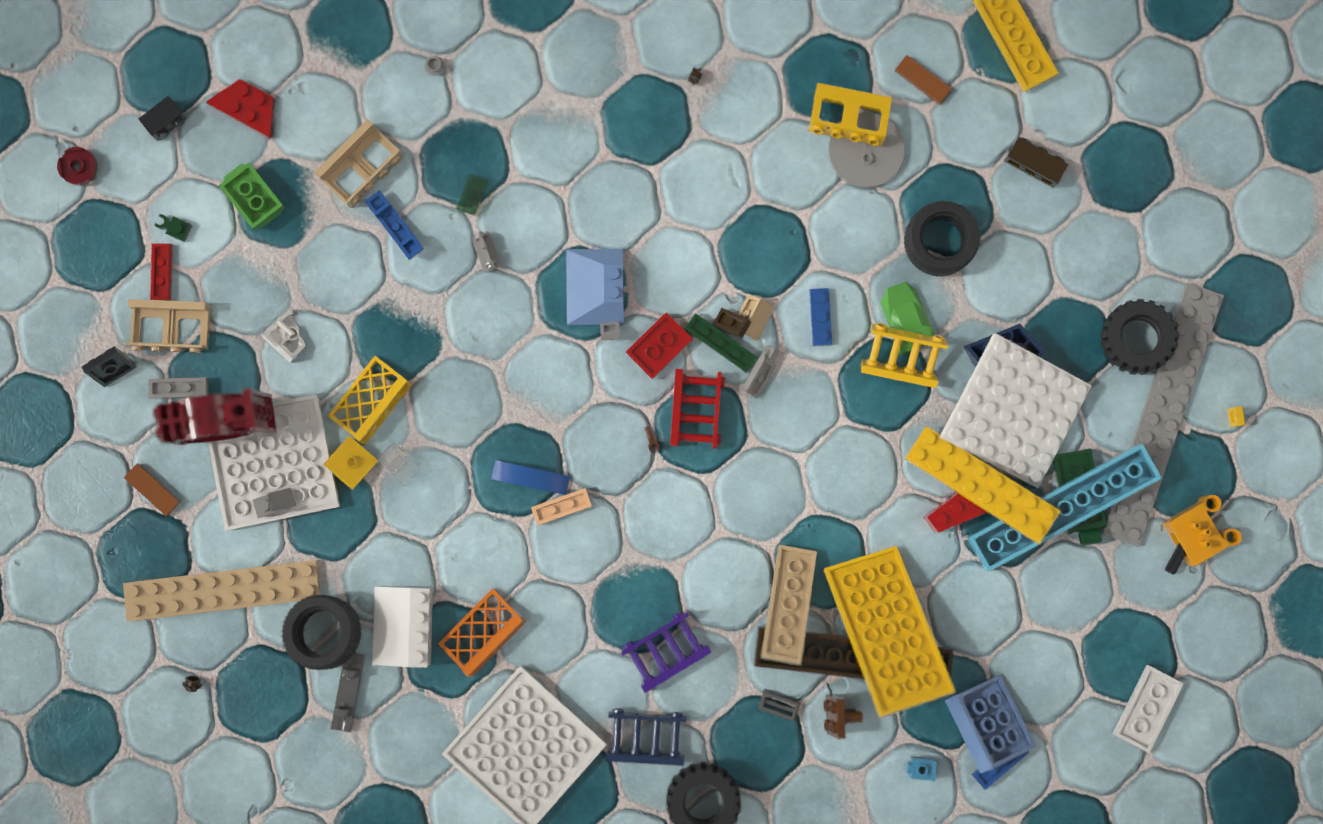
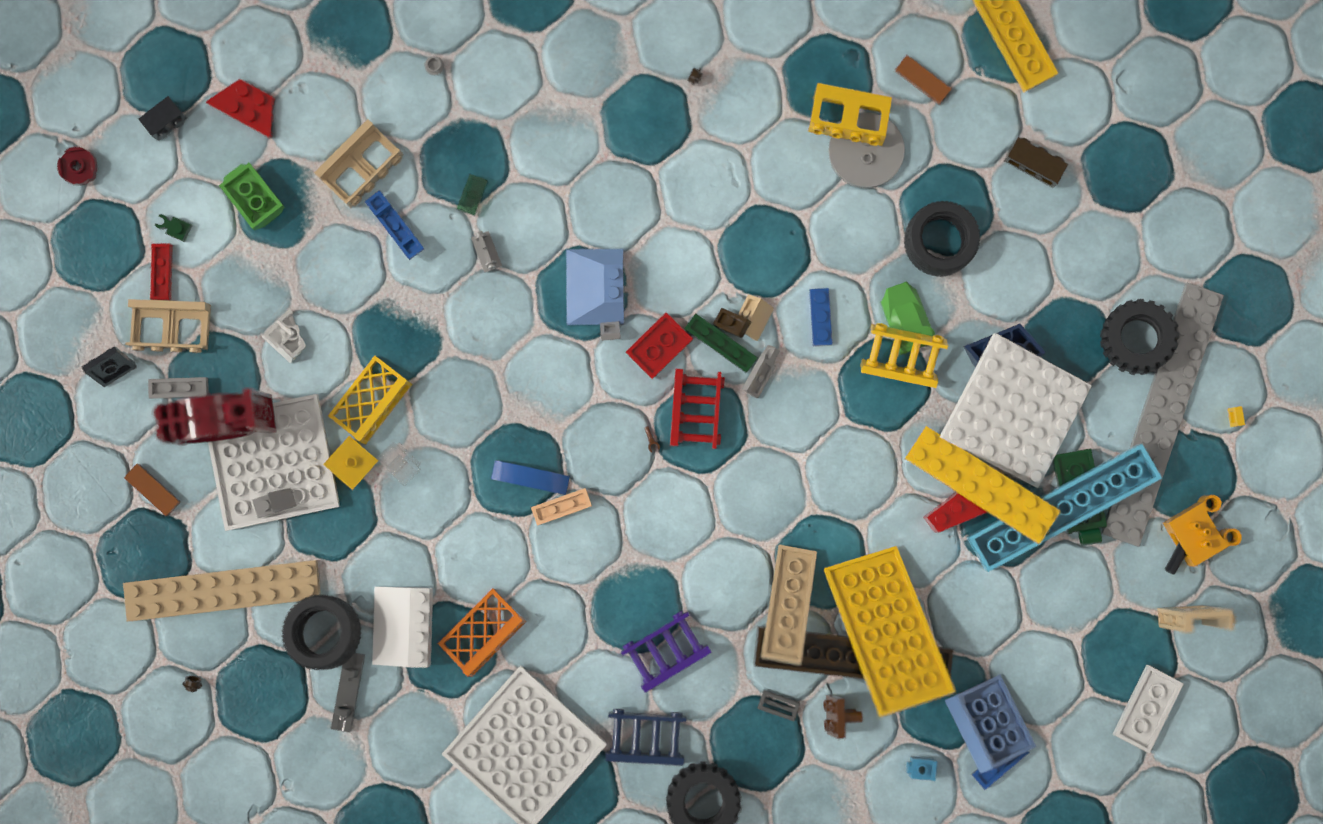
none -> tan window [1157,605,1236,633]

